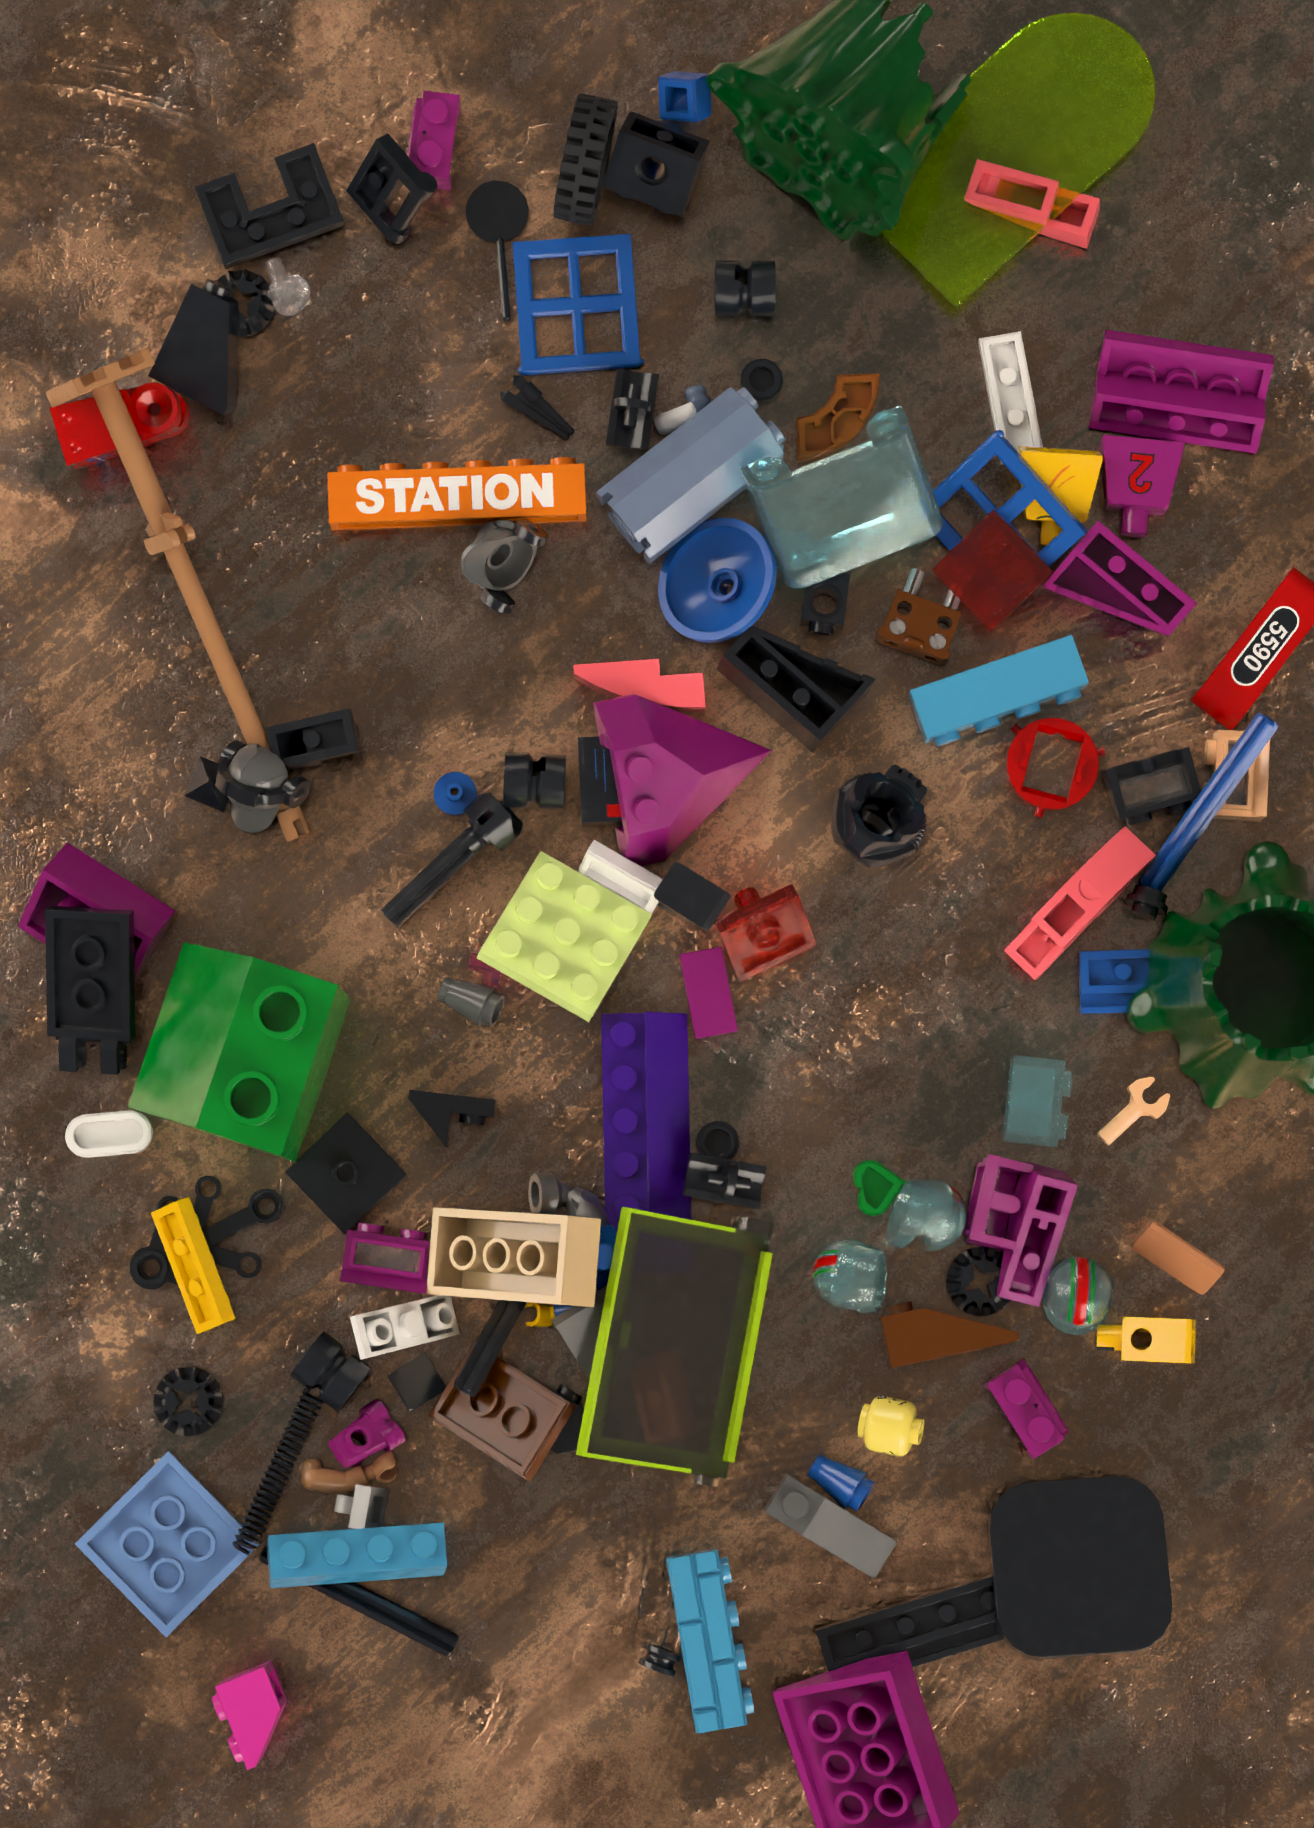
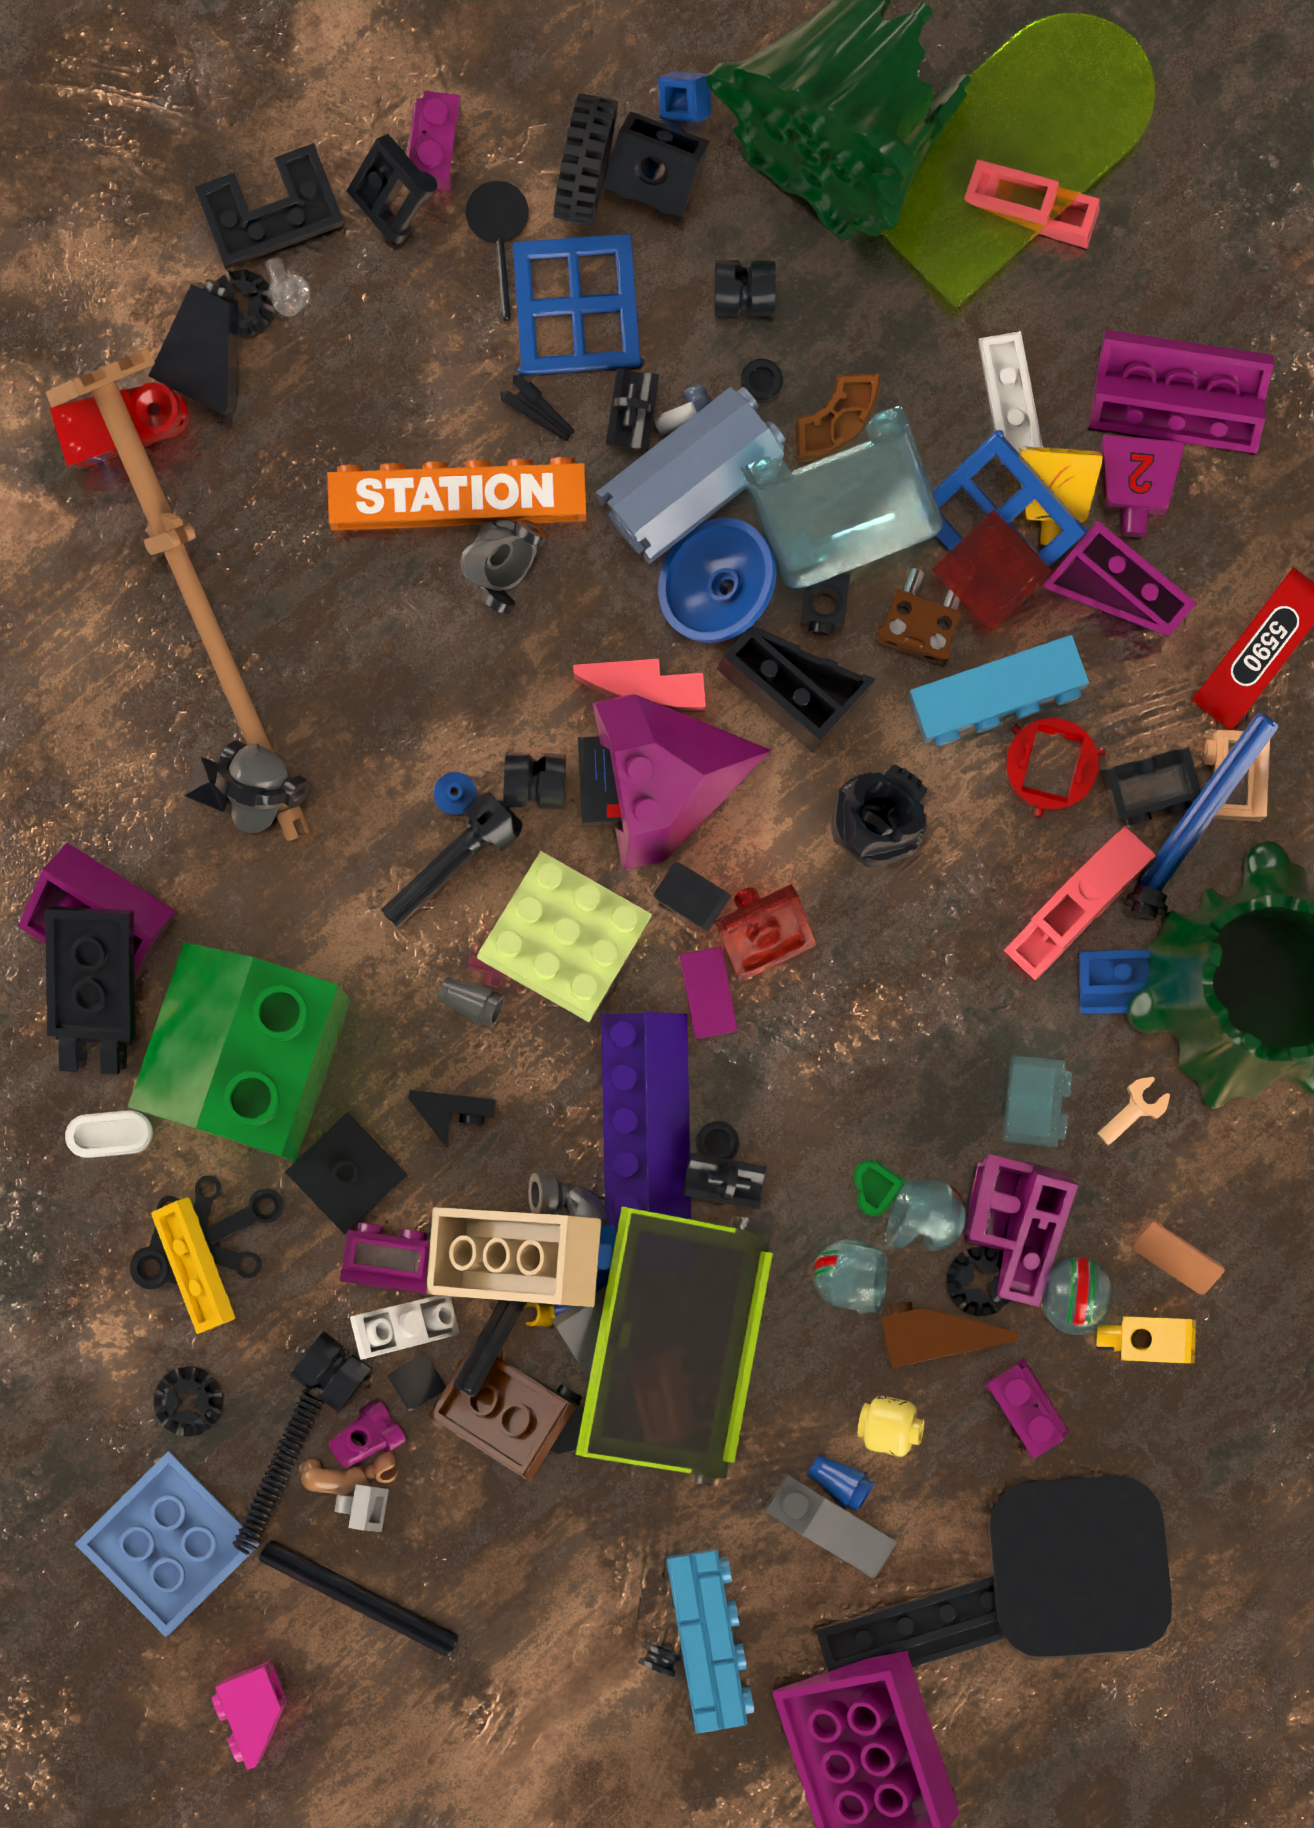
black slope [266,708,361,769] -> none
dark azure brick [266,1523,447,1588] -> none
white tile [577,840,663,914] -> none

